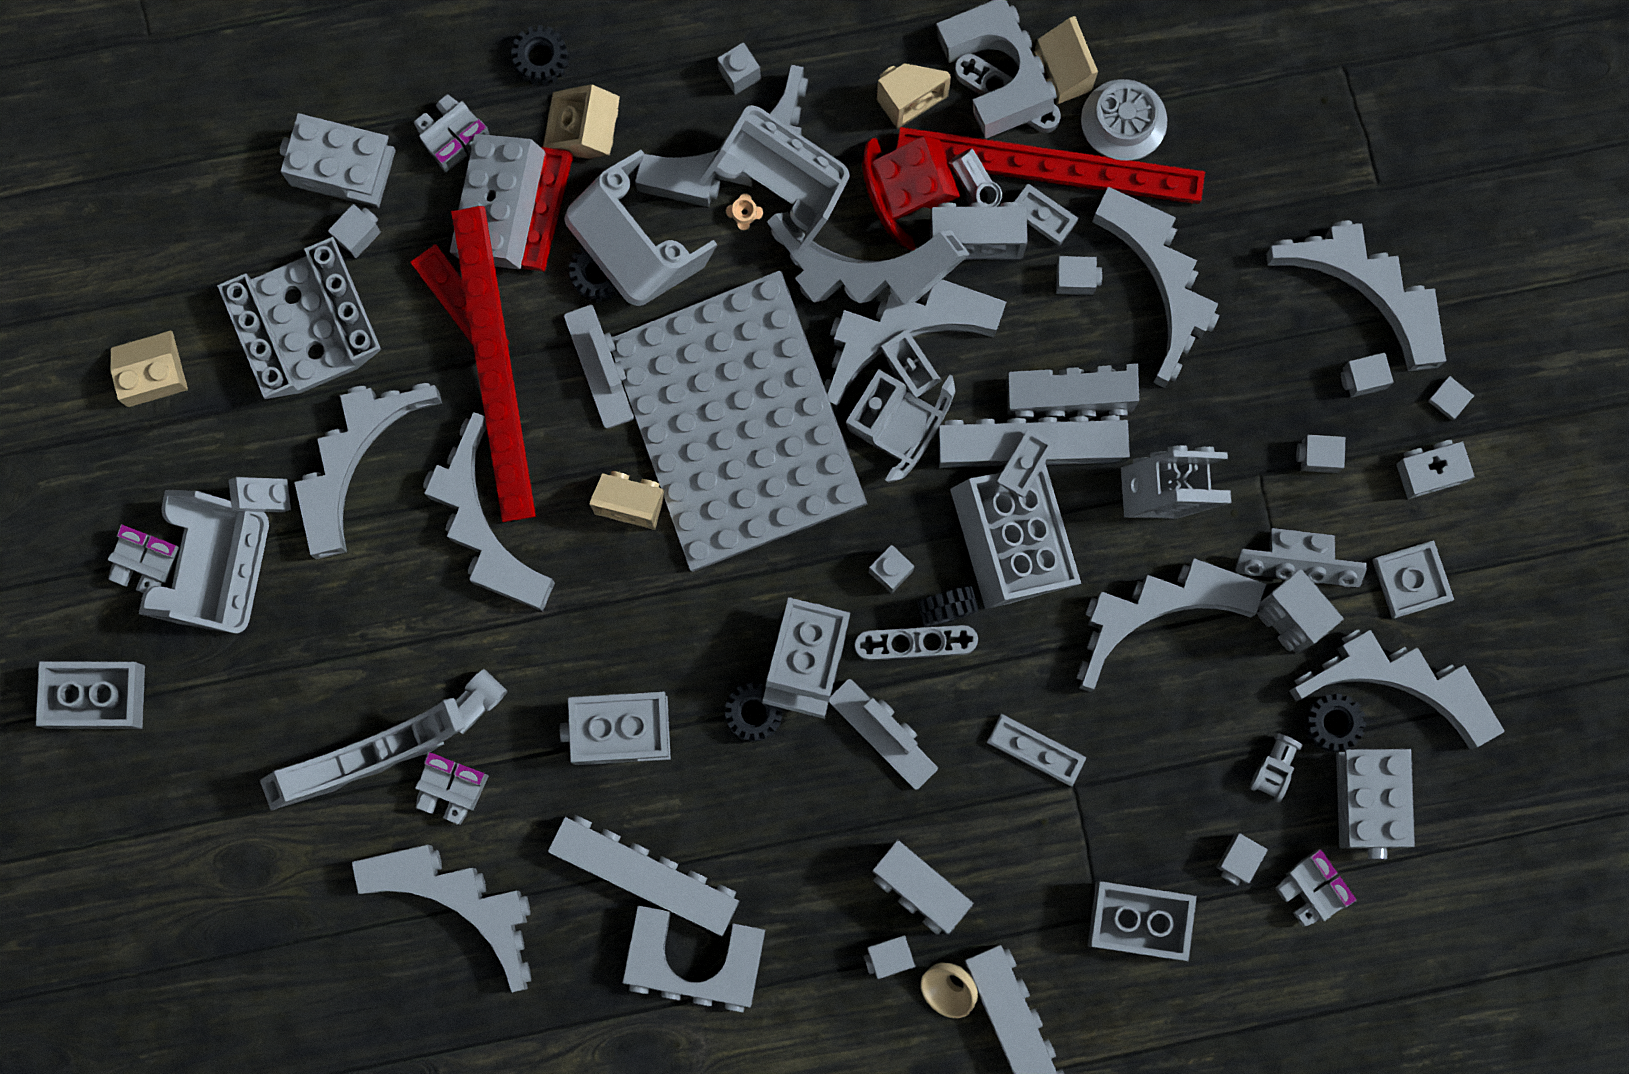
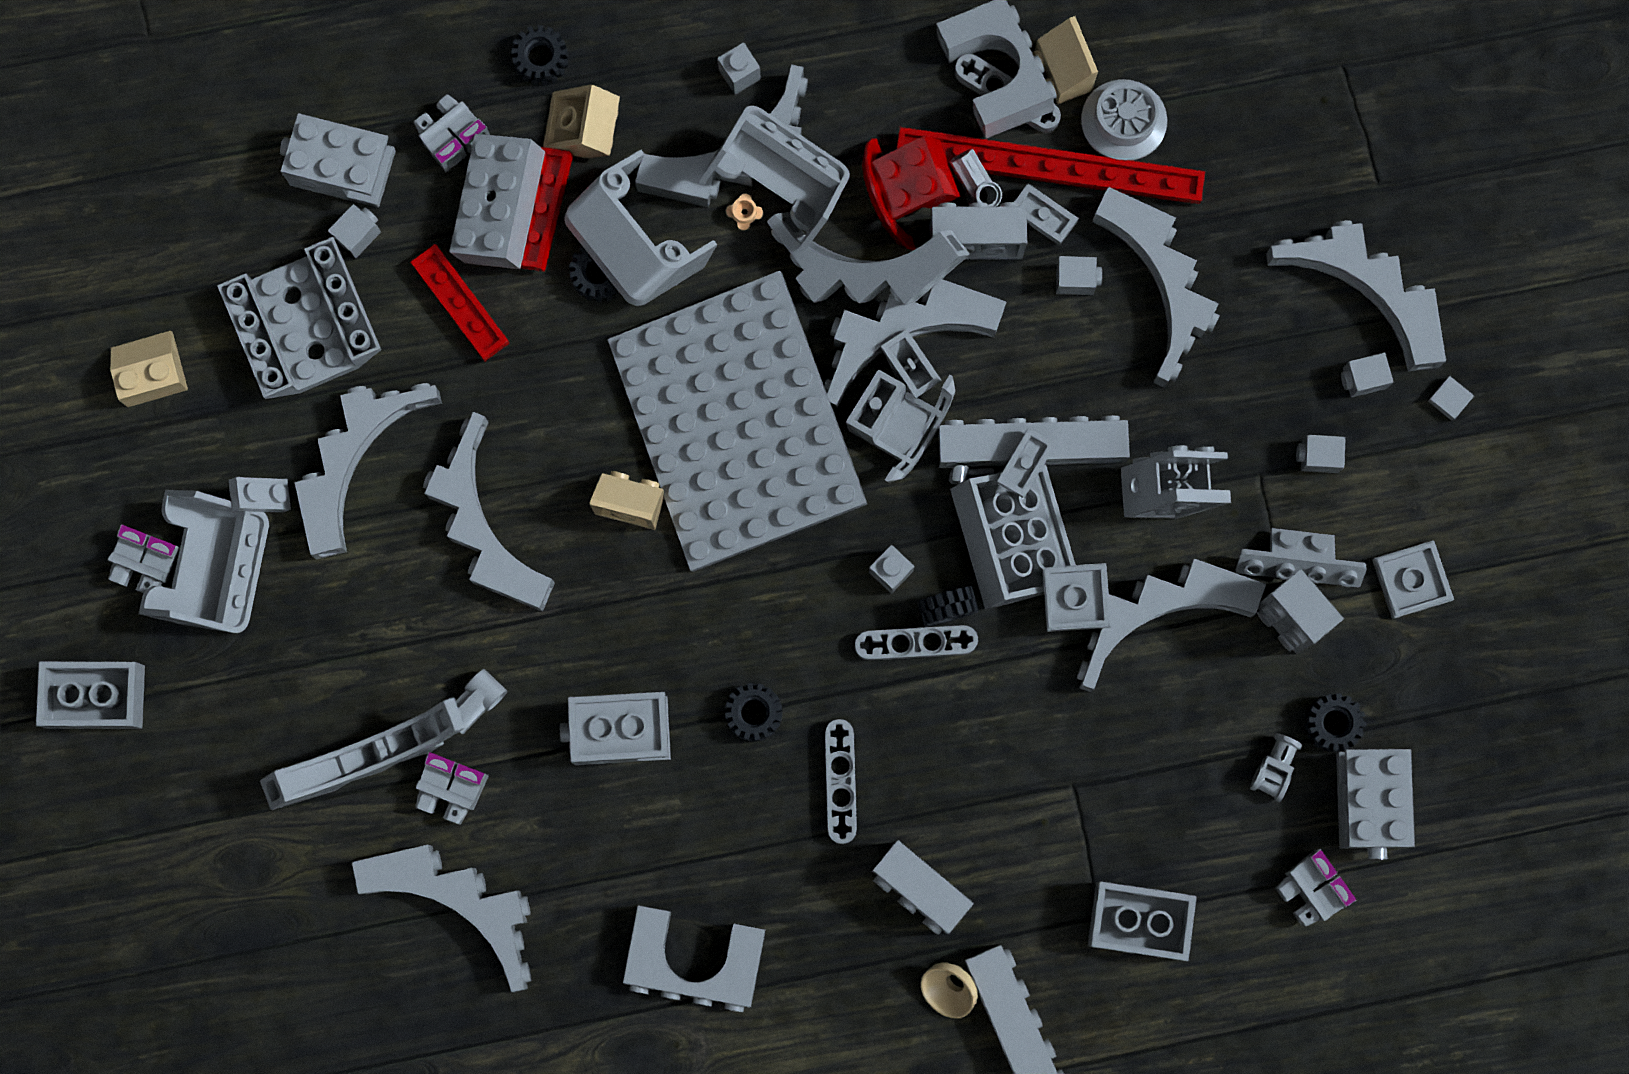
red plate [451,206,536,522] -> none
light grey brick [548,815,740,936] -> none
light grey bracket [564,305,634,429] -> none
light grey torso [762,597,850,718] -> none
light grey bracket [829,679,938,790] -> none
light grey brick [864,936,915,979] -> none
tan slope [877,63,951,129] -> none
light grey tile [987,714,1086,787] -> none
light grey wedge [1006,364,1139,420] -> none
light grey brick [1216,833,1268,886] -> none
light grey arch [1289,629,1505,749] -> none
light grey brick [1396,440,1475,499] -> none
none -> light grey beam [825,719,857,844]
none -> light grey hand [949,465,994,485]
none -> light grey tile [1042,563,1111,632]

